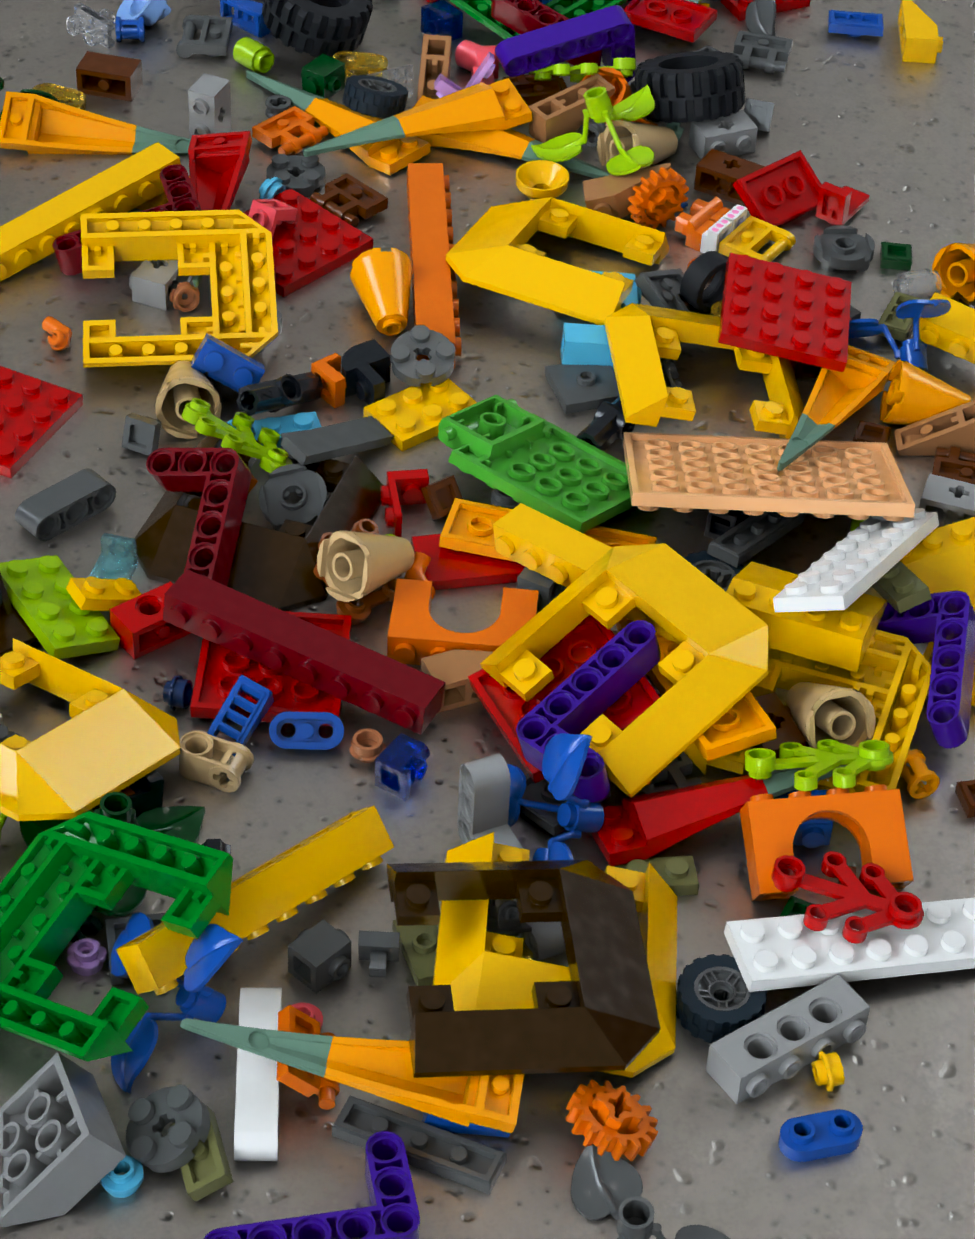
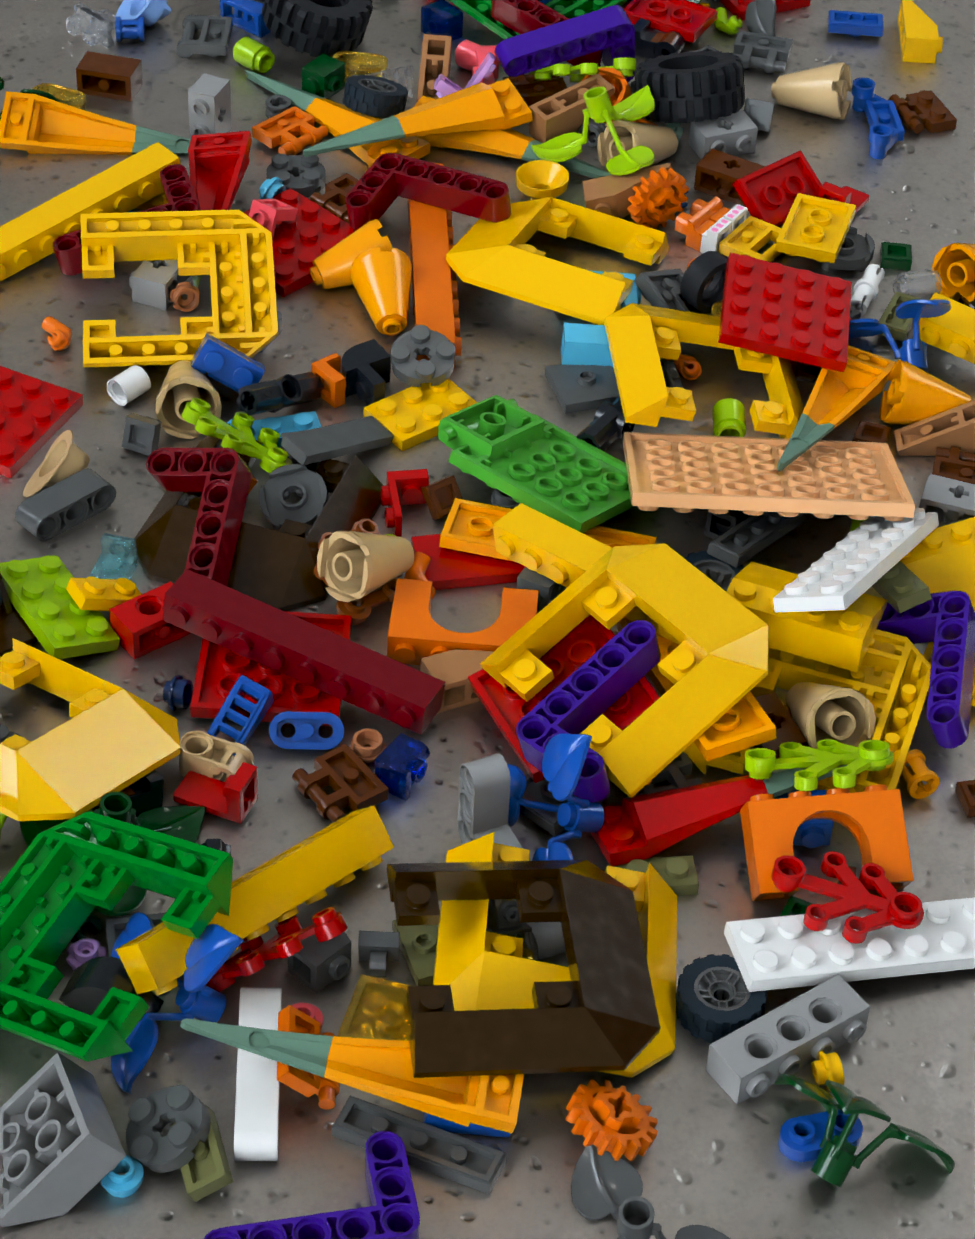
none -> tan piece [23,429,90,498]
none -> black brick [59,956,164,1020]
none -> white beam [107,365,151,406]
none -> red bracket [173,762,258,824]
none -> red plant [206,907,348,992]
none -> reddish brown plate [292,744,389,822]
none -> light orange cone [309,219,392,289]
none -> clear yellow plate [337,974,411,1041]
none -> dark red beam [345,153,512,230]
none -> black leg [634,18,685,59]
none -> orange arm [661,354,702,380]
none -> lime brick [712,398,746,437]
none -> lime arm [714,7,743,35]
none -> tan cone [771,62,852,120]
none -> yellow plate [775,193,856,263]
none -> dark green plant [775,1074,955,1187]
none -> white pin [850,264,885,316]
none -> blue plate [851,77,905,159]
none -> reddish brown plate [889,90,957,134]

